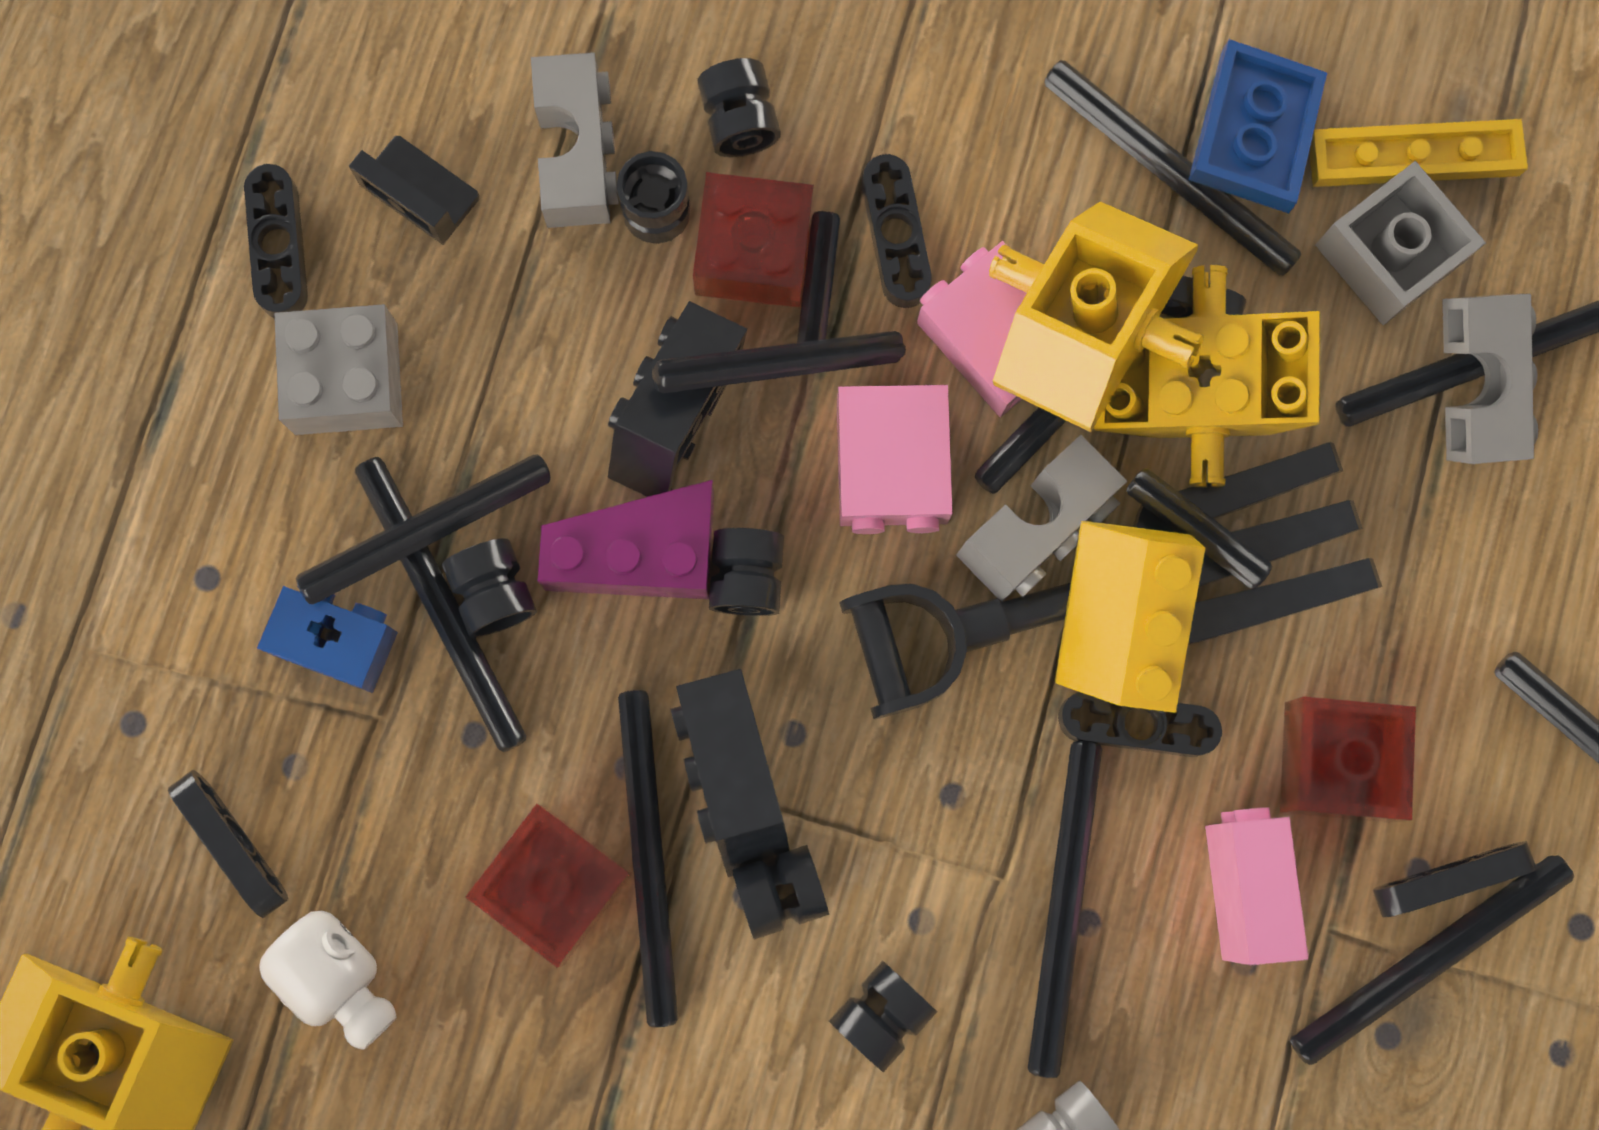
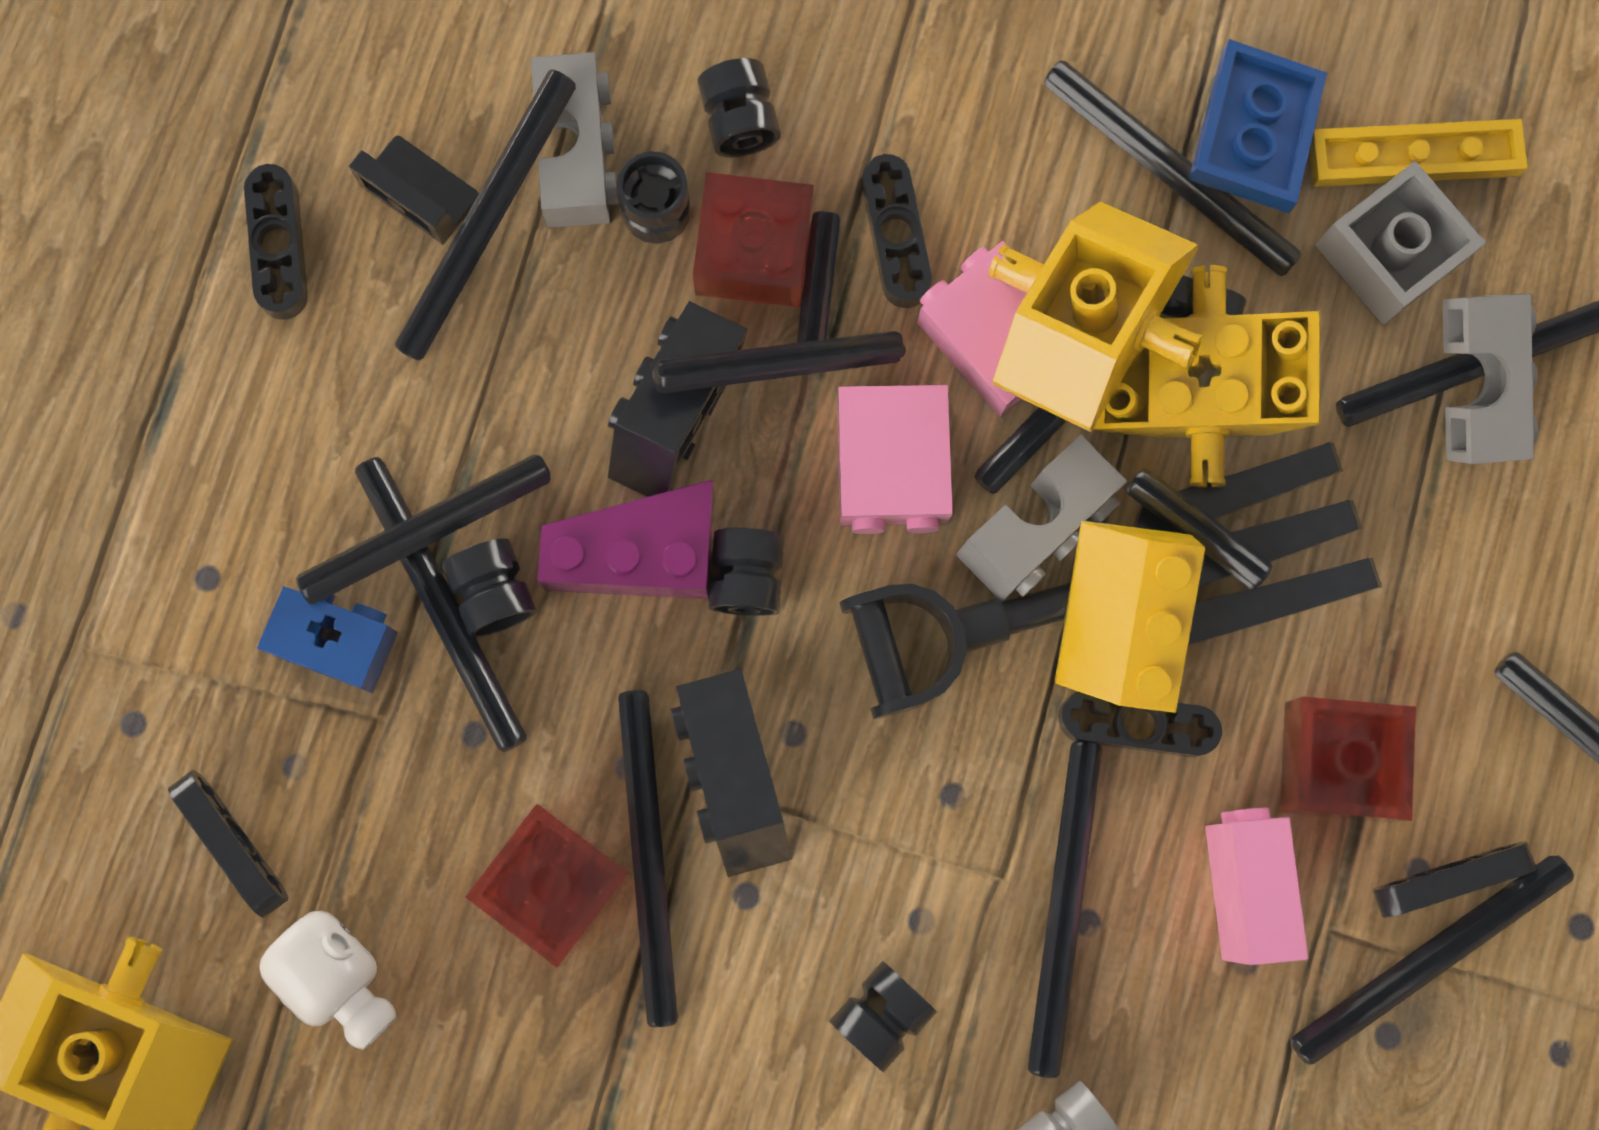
light grey brick [274,304,403,435] -> none
black wheel [732,845,830,940] -> none
none -> black axle [395,69,576,361]

